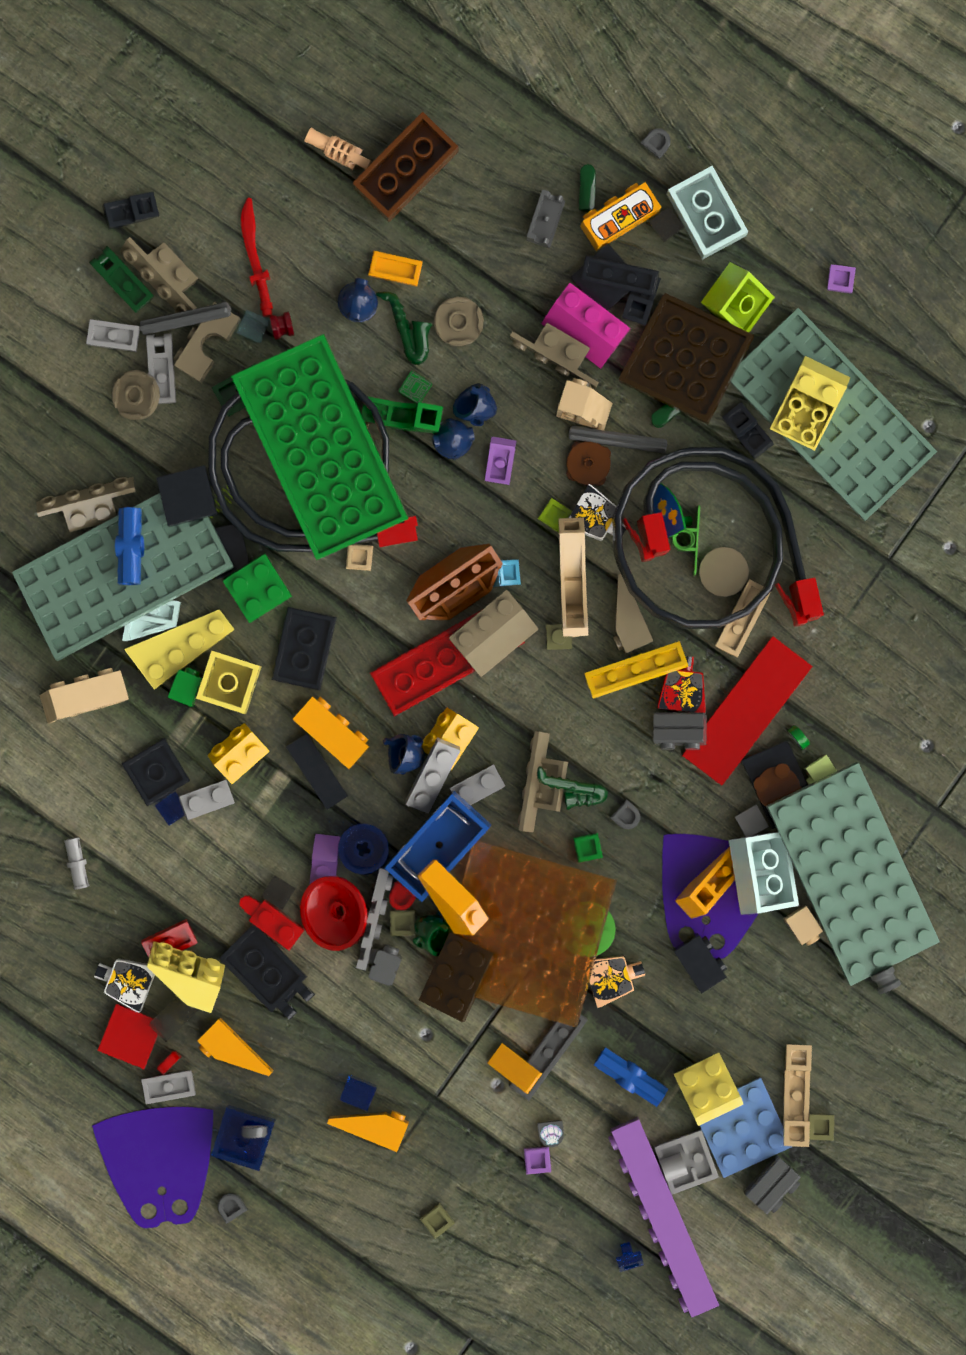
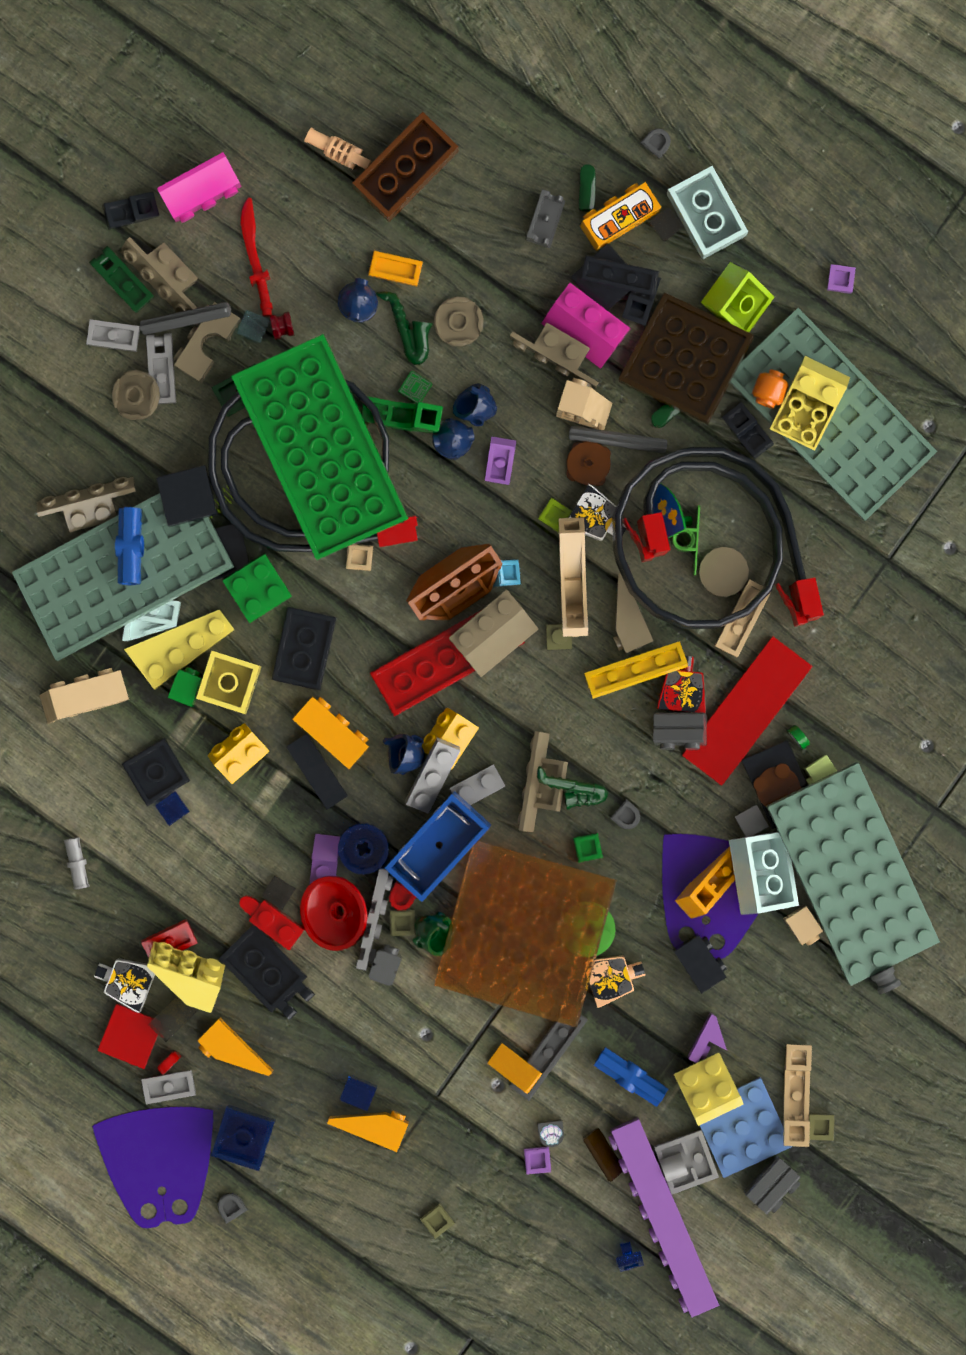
light grey plate [178,780,235,821] -> none
dark grey tile [241,1125,268,1138] -> none
light orange slope [417,859,488,935] -> none
dark brown plate [419,932,496,1022] -> none
none -> dark pink slope [157,152,241,223]
none -> dark brown slope [583,1128,623,1182]
none -> medium lavender slope [687,1013,727,1063]
none -> orange head [752,369,789,409]

